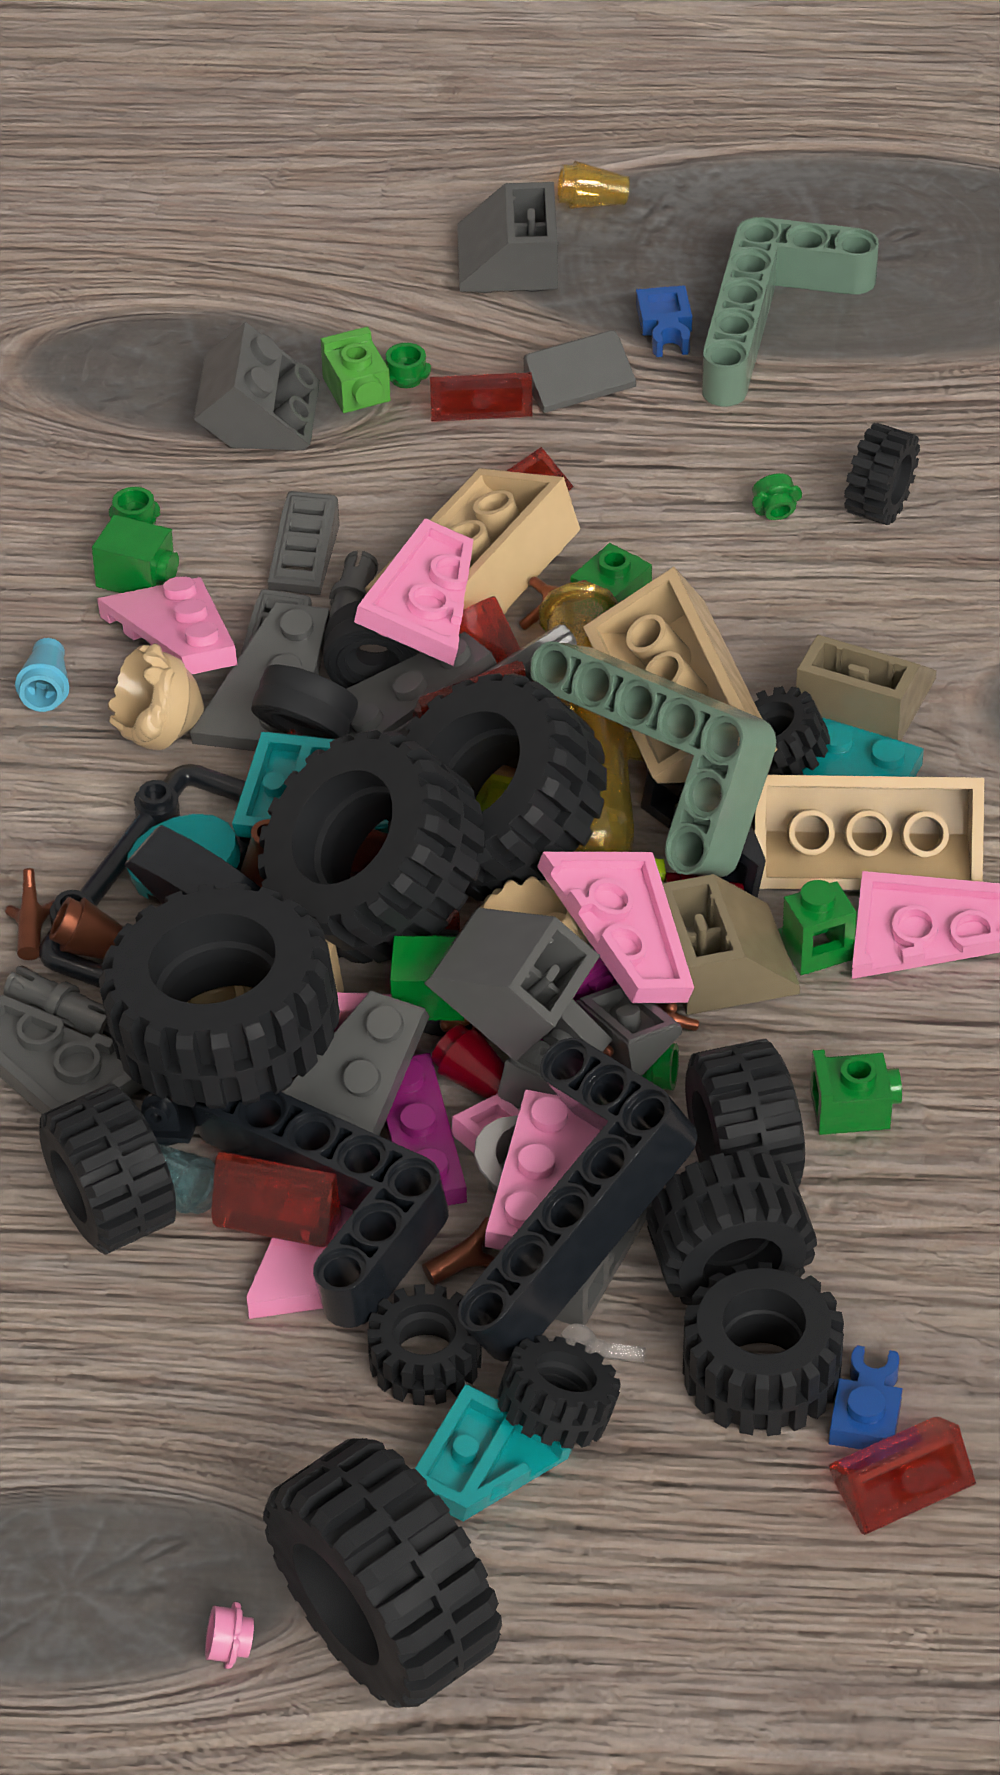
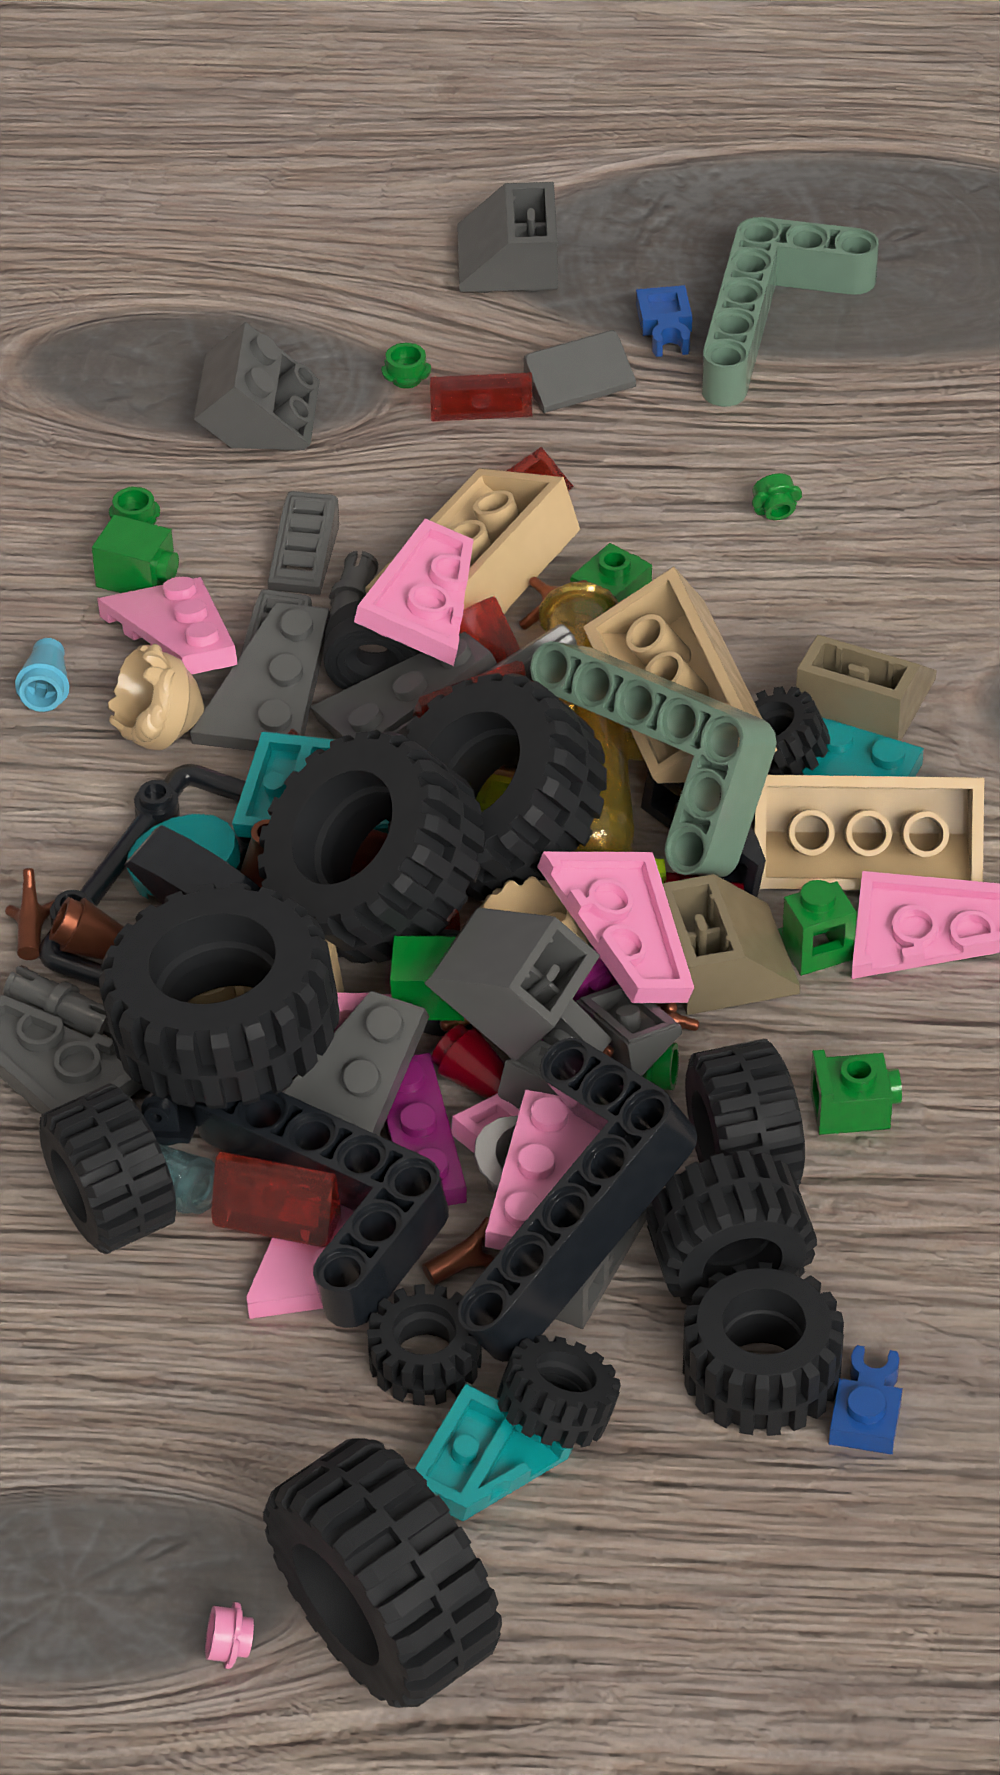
black tyre [251,664,358,739] -> none
bright green brick [320,326,391,413] -> none
clear yellow cone [557,161,630,209] -> none
clear hand [560,1323,646,1363] -> none
clear red slope [829,1417,976,1535] -> none
black tyre [844,423,920,525] -> none

